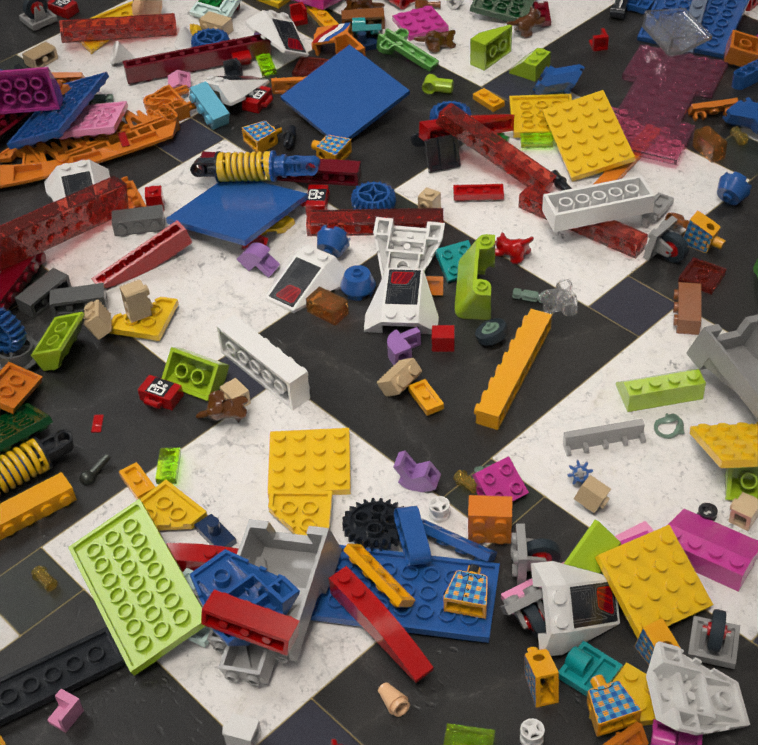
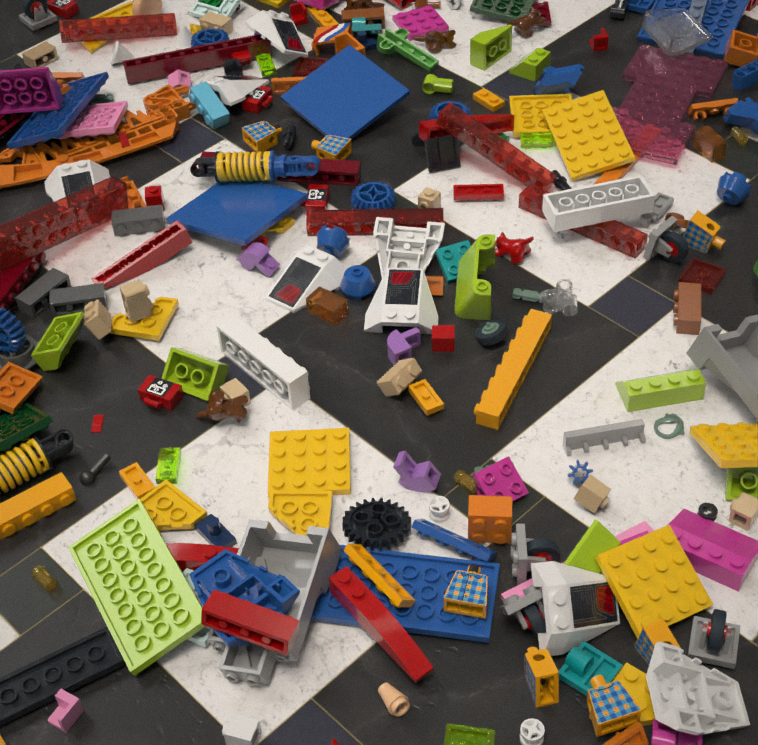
blue beam [394,506,431,566] -> none

